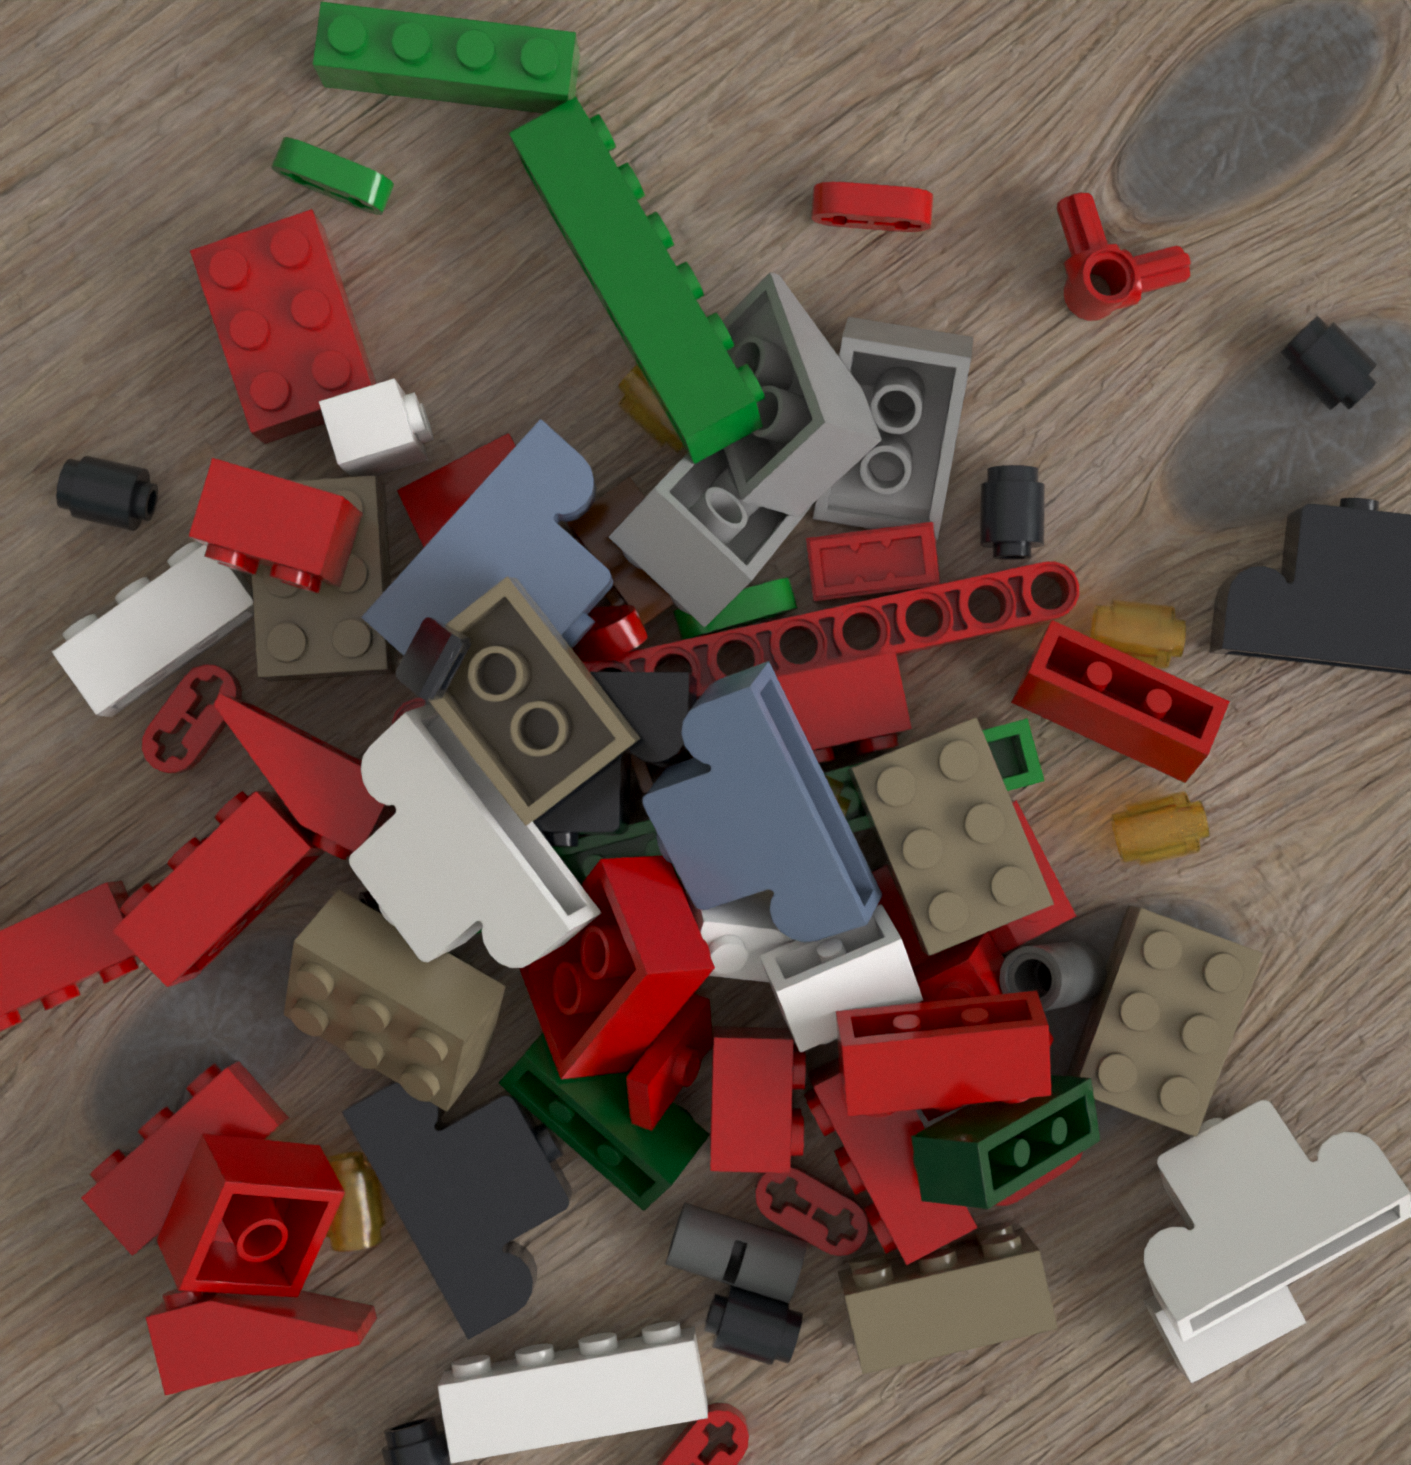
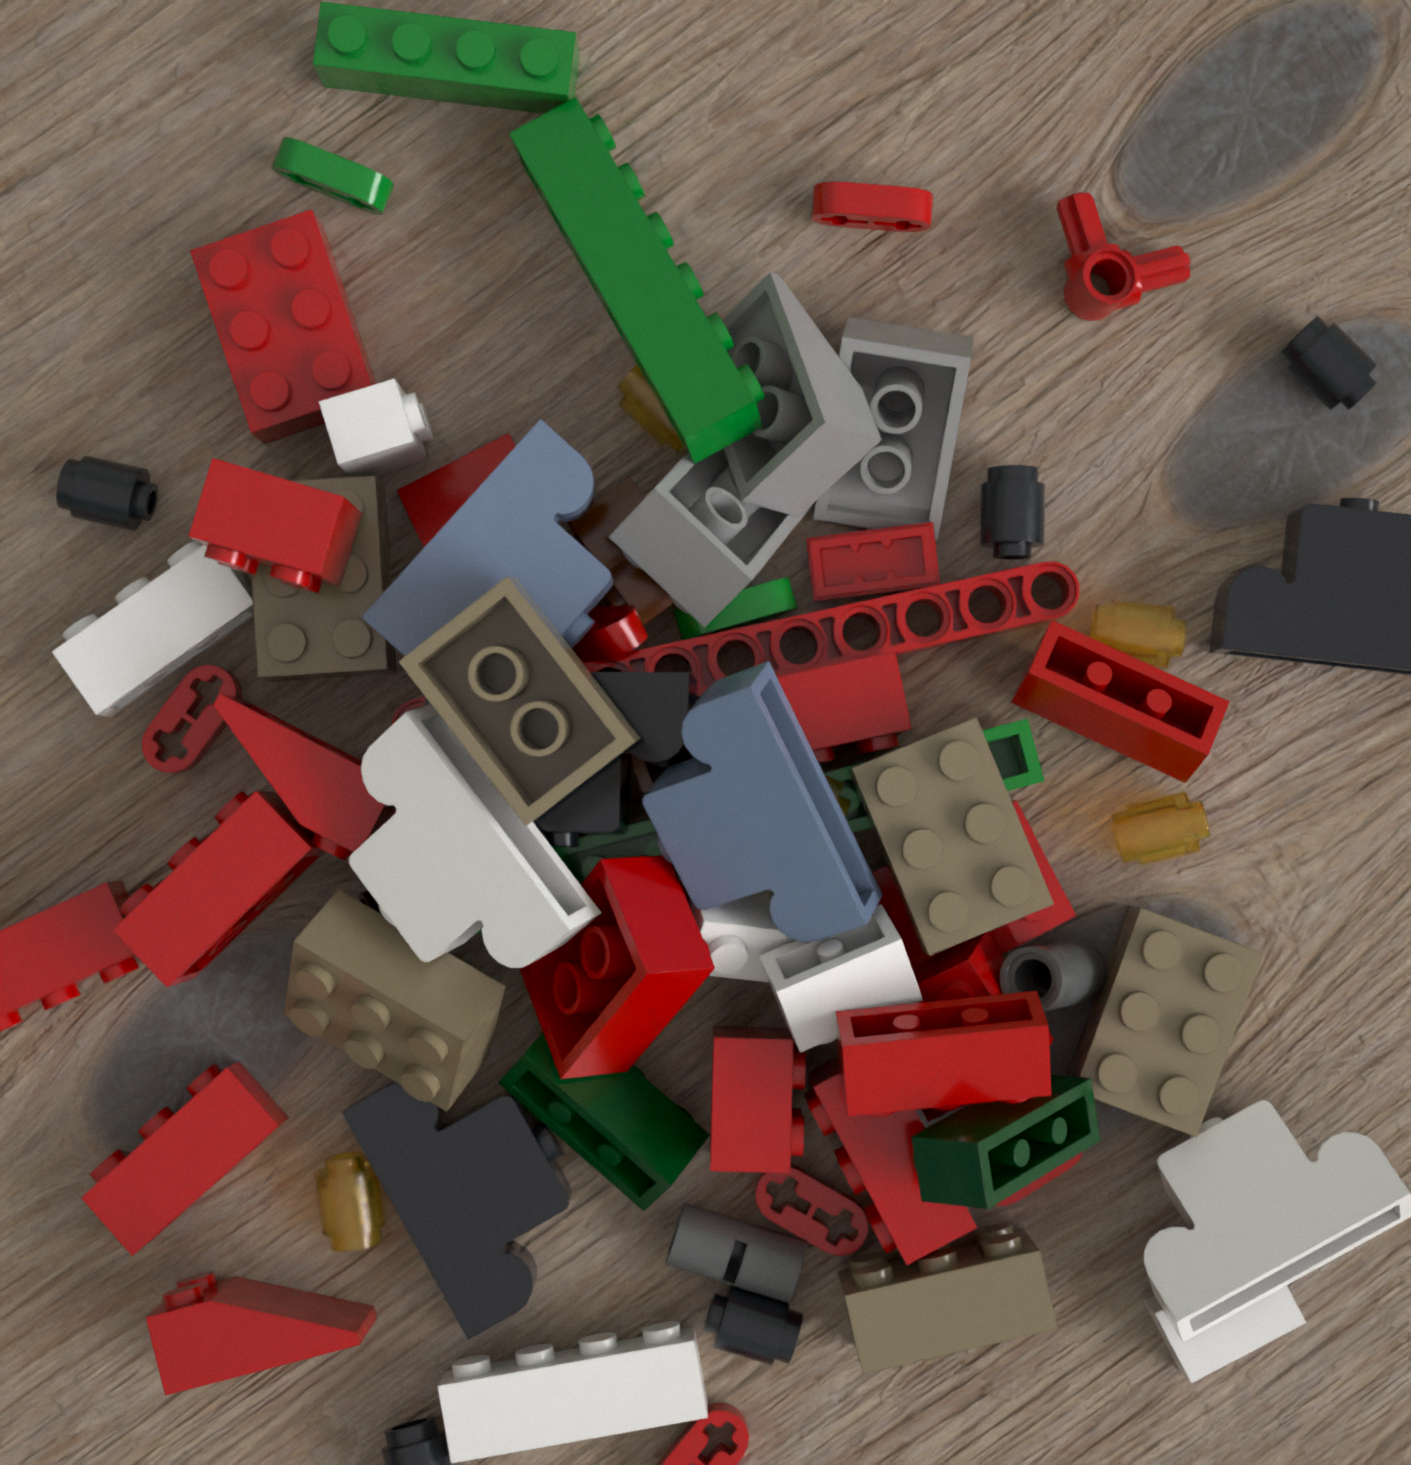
red brick [156,1133,345,1298] -> none
black slope [395,617,472,701] -> none
red plate [626,994,713,1131] -> none

